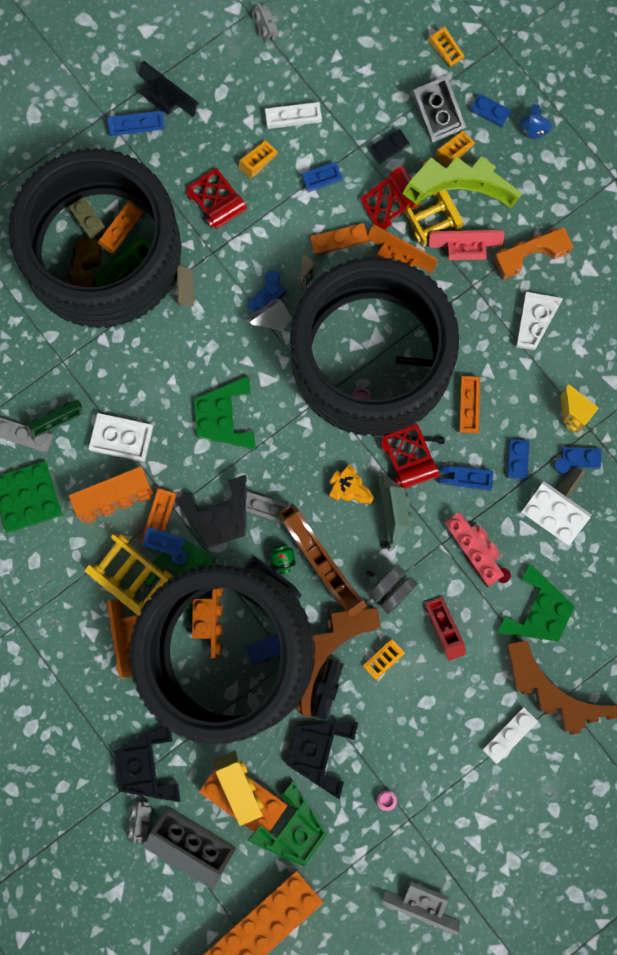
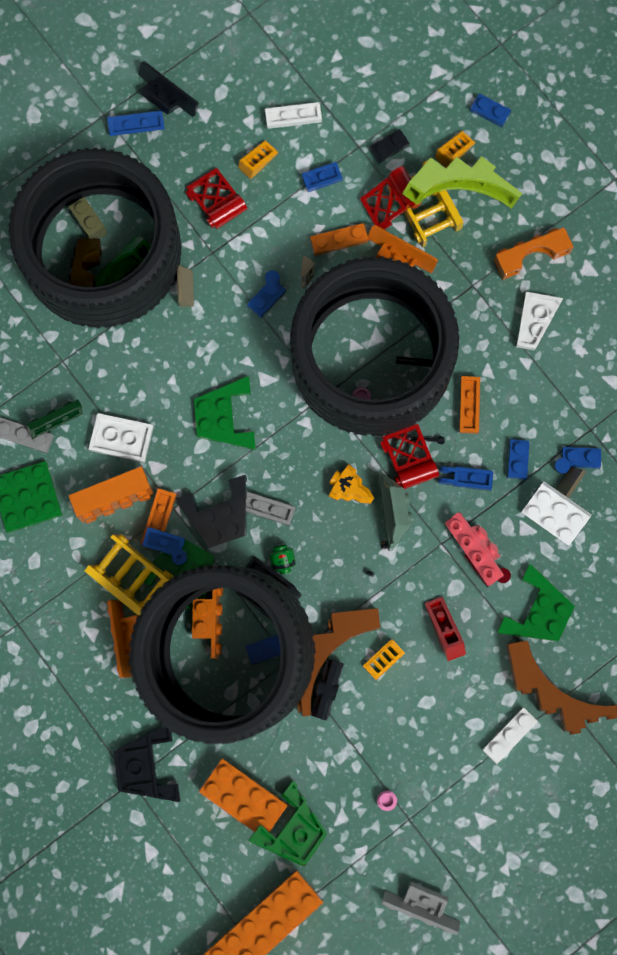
orange plate [97,201,143,254] -> none
light grey hinge [126,801,151,844] -> none
dark grey slope [143,807,236,889] -> none
yellow wedge [213,750,264,826] -> none
light grey slope [246,298,293,330] -> none
light grey hinge [252,2,279,44] -> none
dark orange arch [277,503,367,617] -> none
black wing [287,722,358,799] -> none
dark grey wheel [369,565,418,614] -> none
dark grey slope [409,75,466,142] -> none
light orange slope [427,26,465,67] -> none
coral bracket [429,230,504,260] -> none
blue piece [519,104,553,139] -> none
yellow slope [560,384,599,433] -> none

